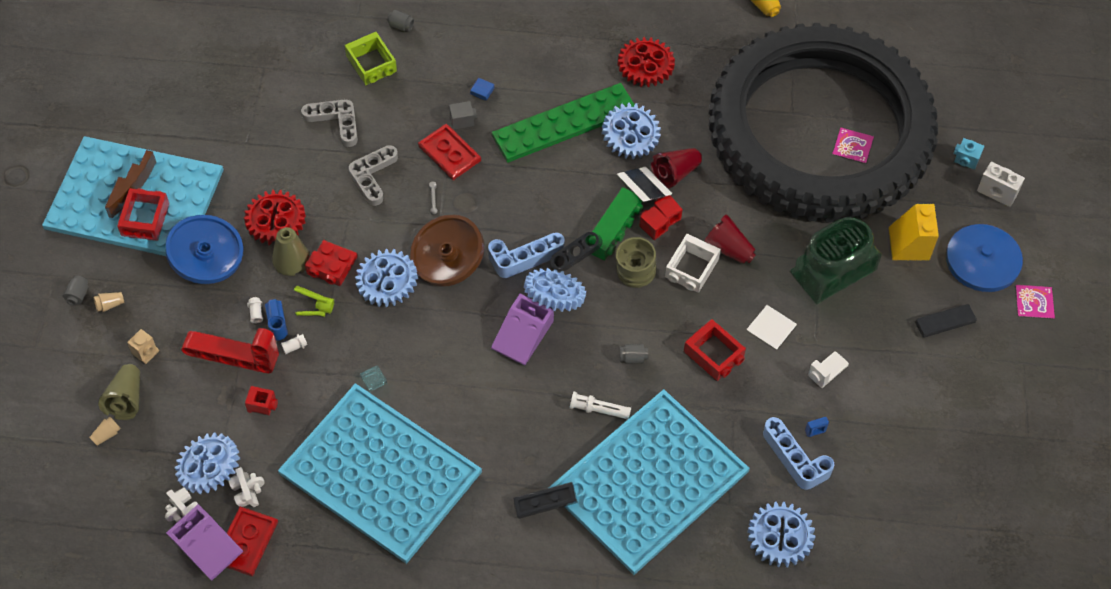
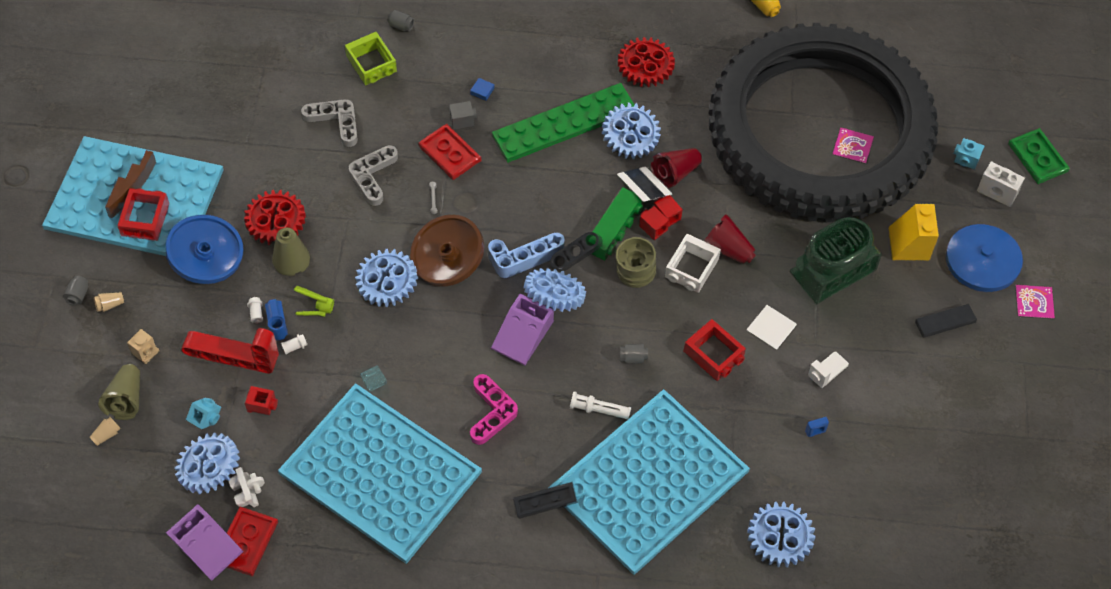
white hips [165,488,198,522] -> none
red plate [305,240,358,286] -> none
light blue beam [763,417,834,490] -> none
none -> medium azure brick [186,398,221,429]
none -> dark pink beam [470,374,518,445]
none -> green tile [1008,128,1070,184]

